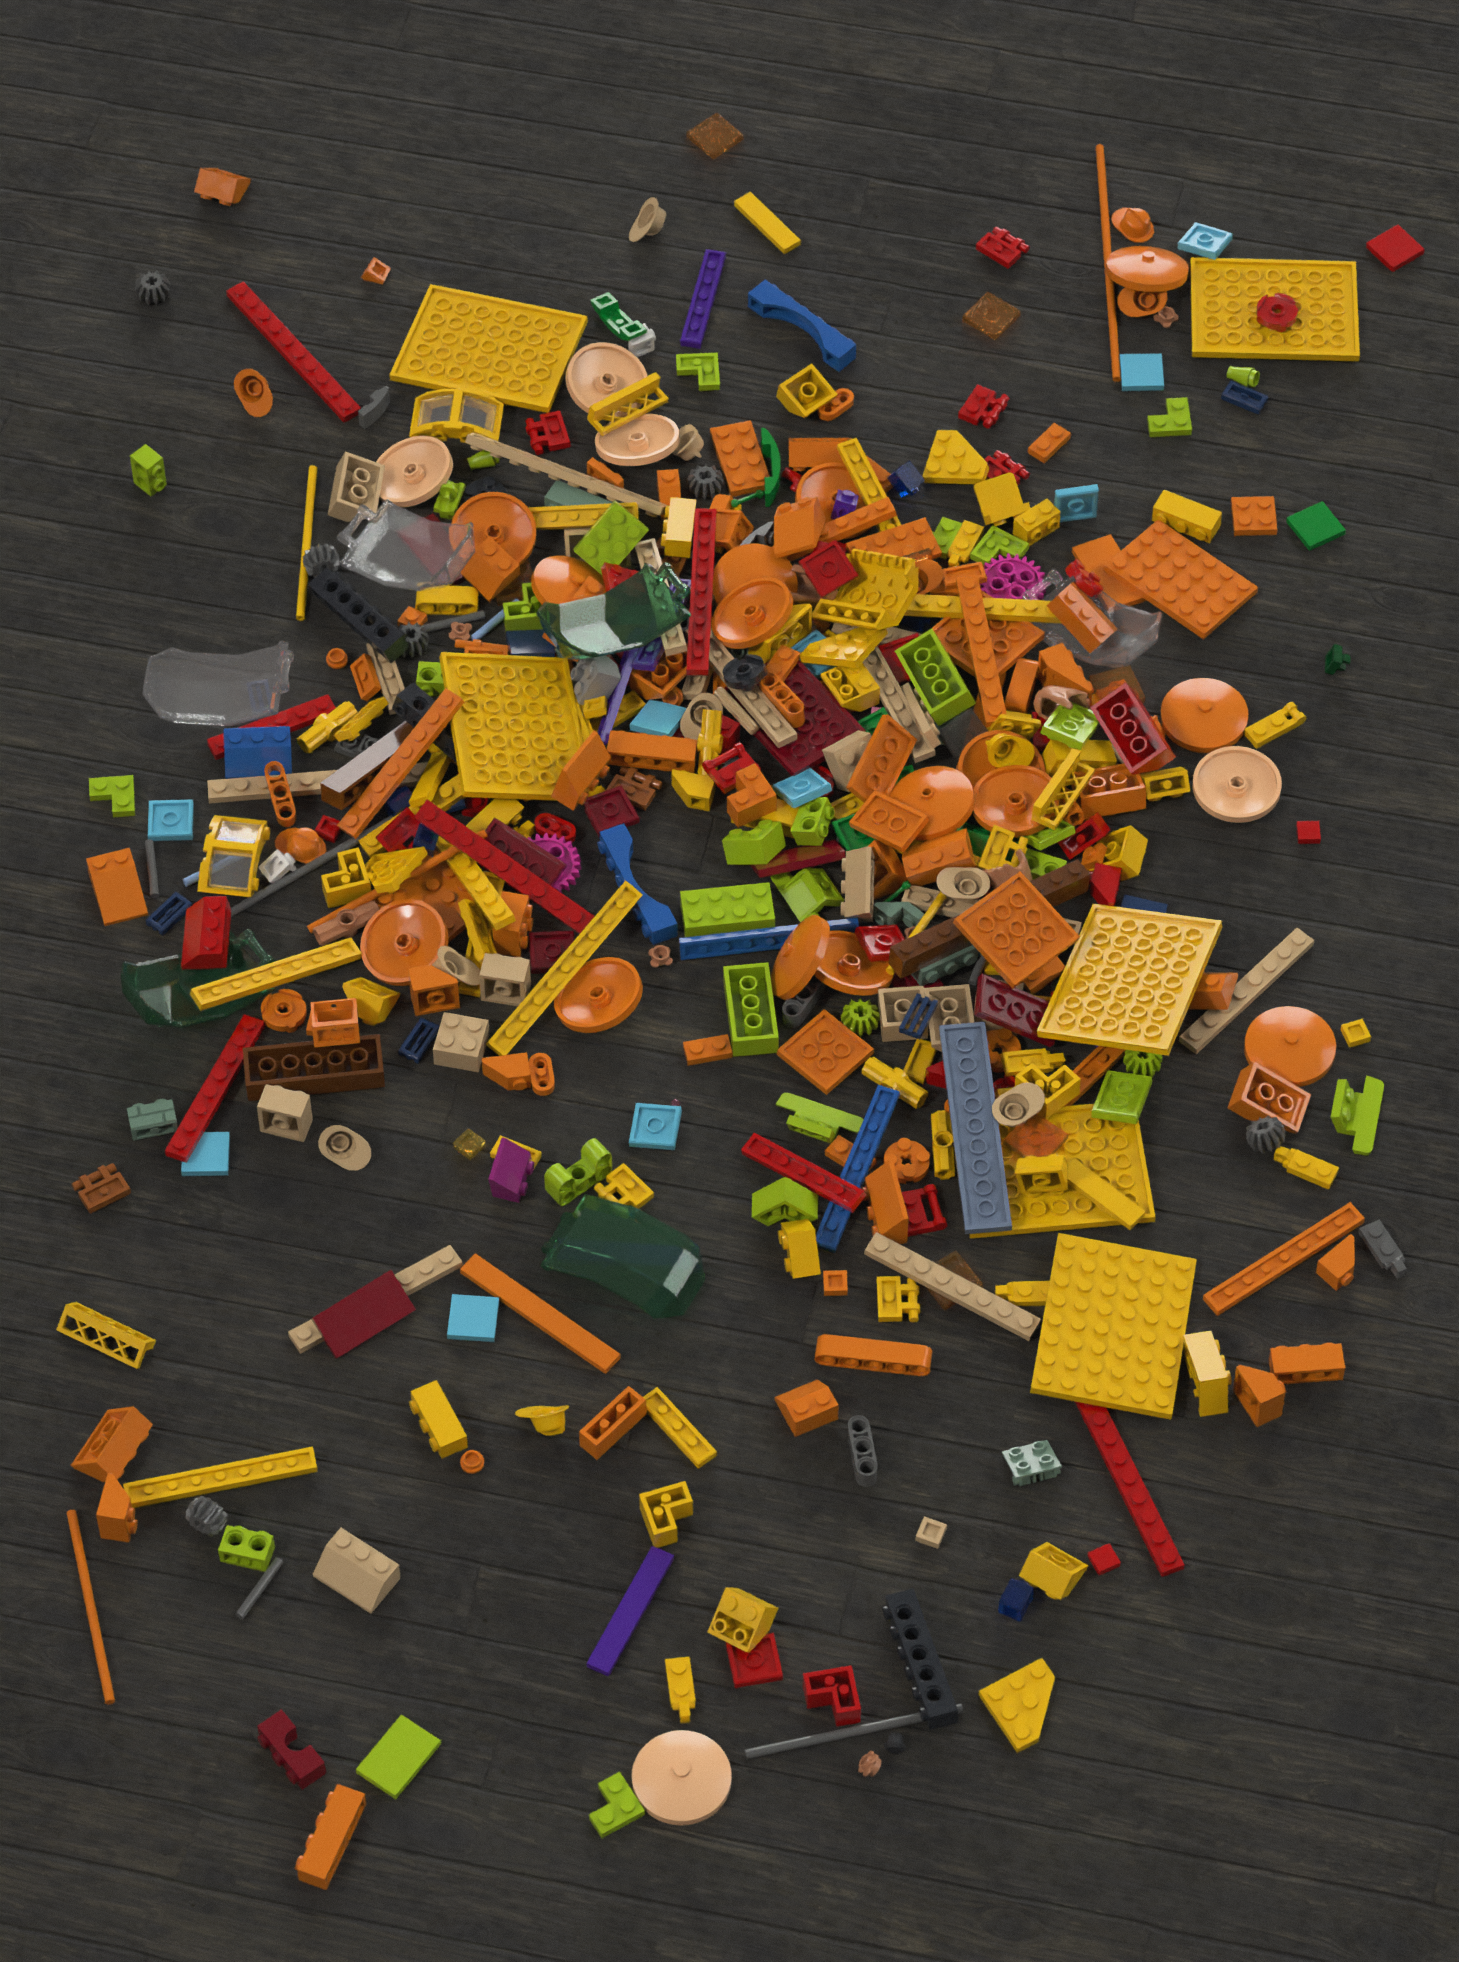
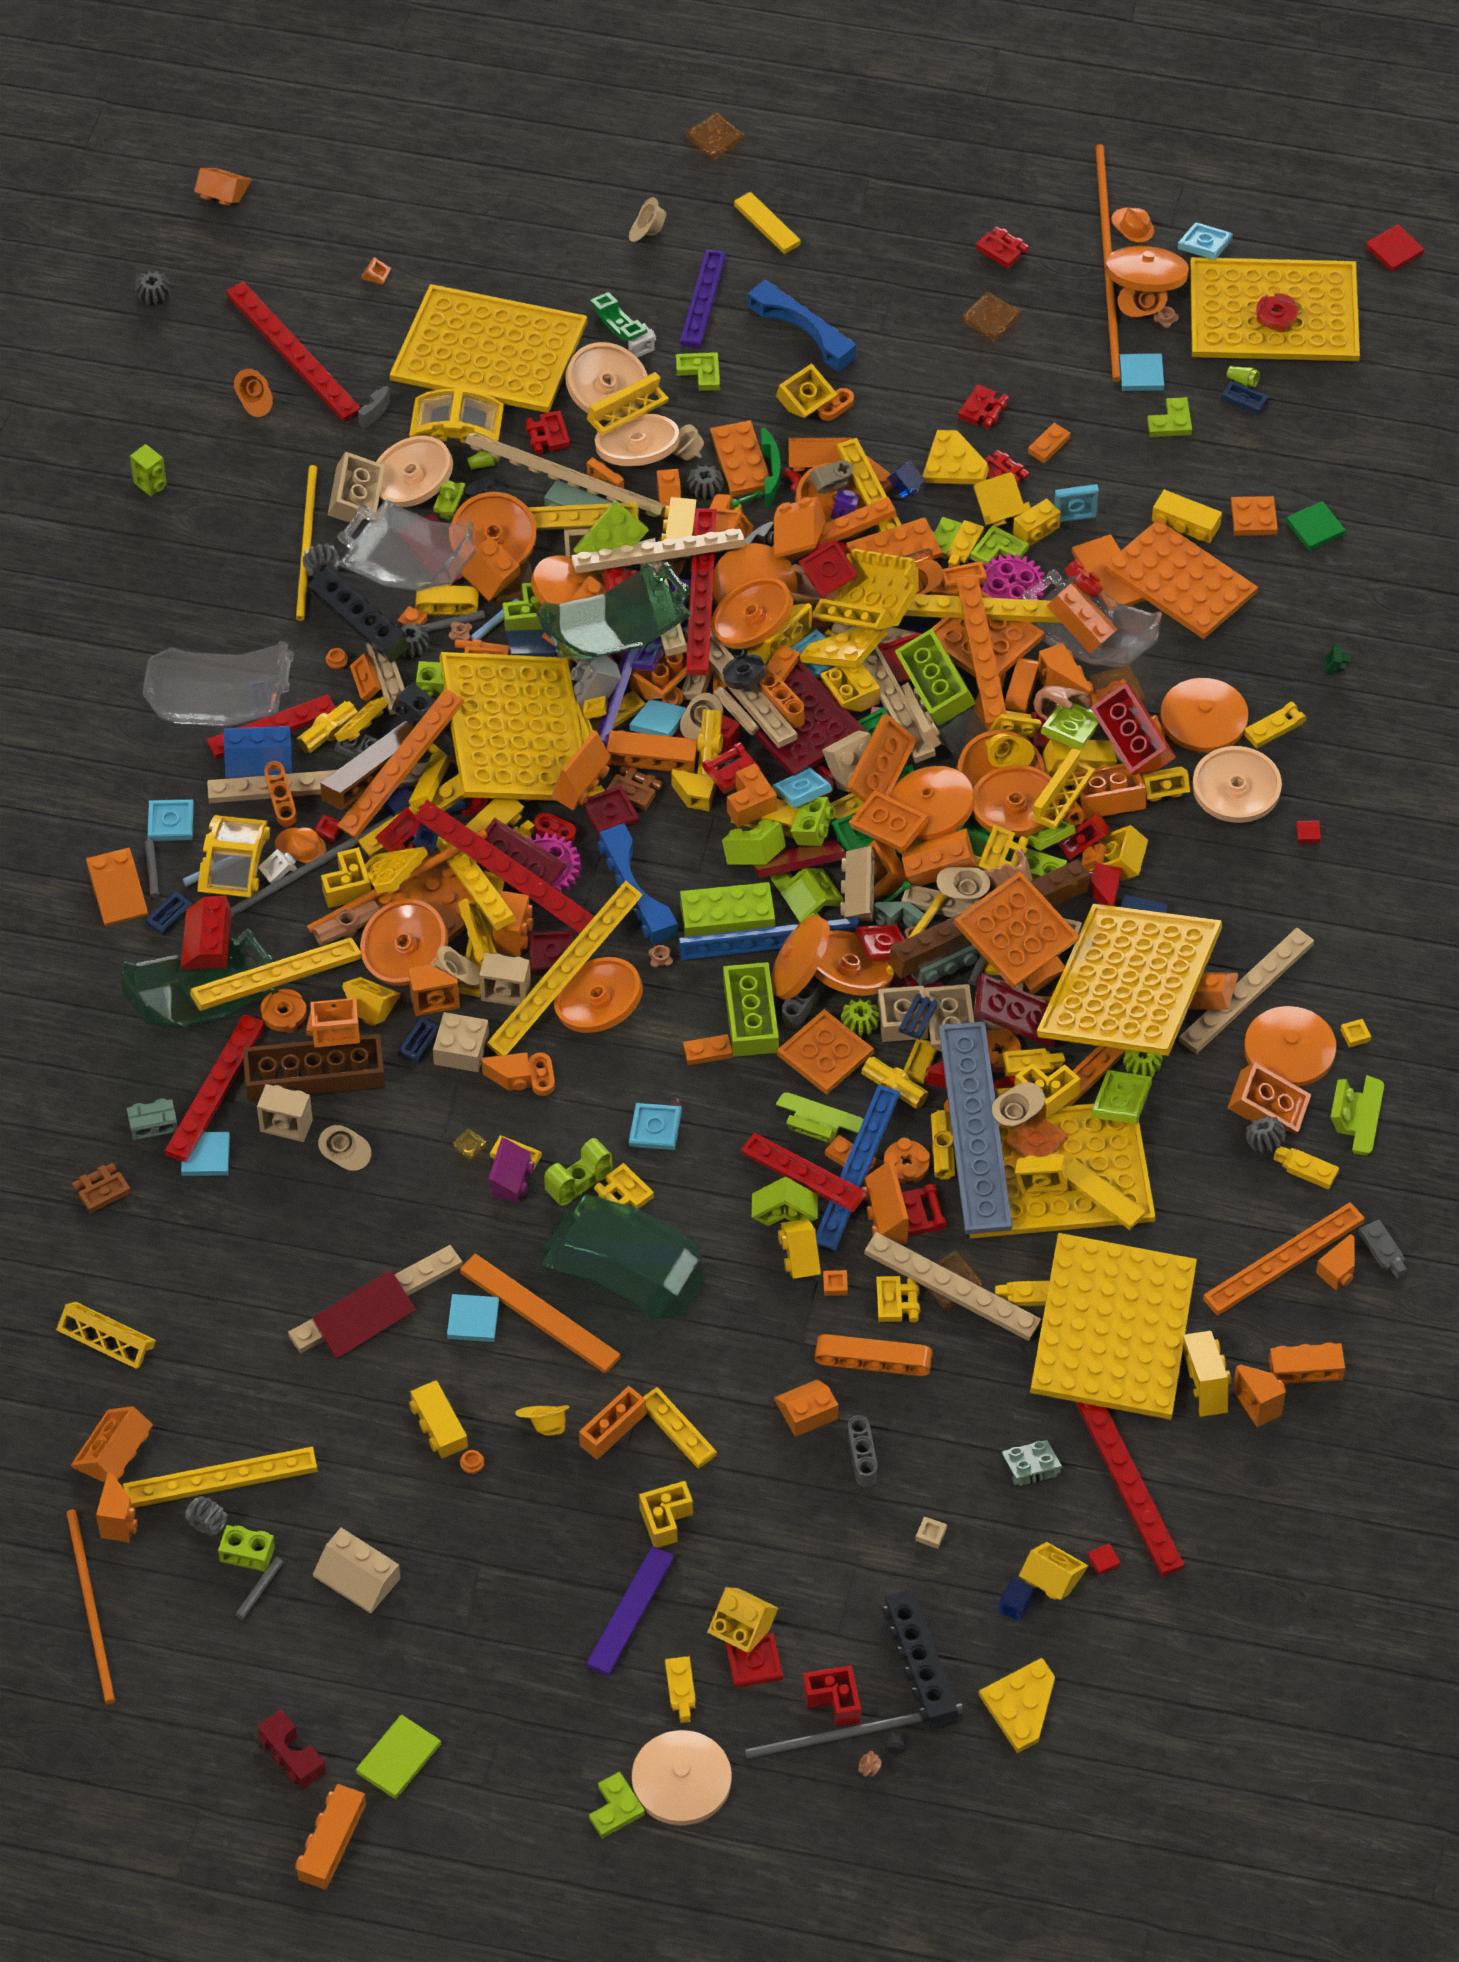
lime plate [89,775,135,817] -> none
none -> tan plate [572,529,745,573]
none -> dark tan piece [809,460,853,494]

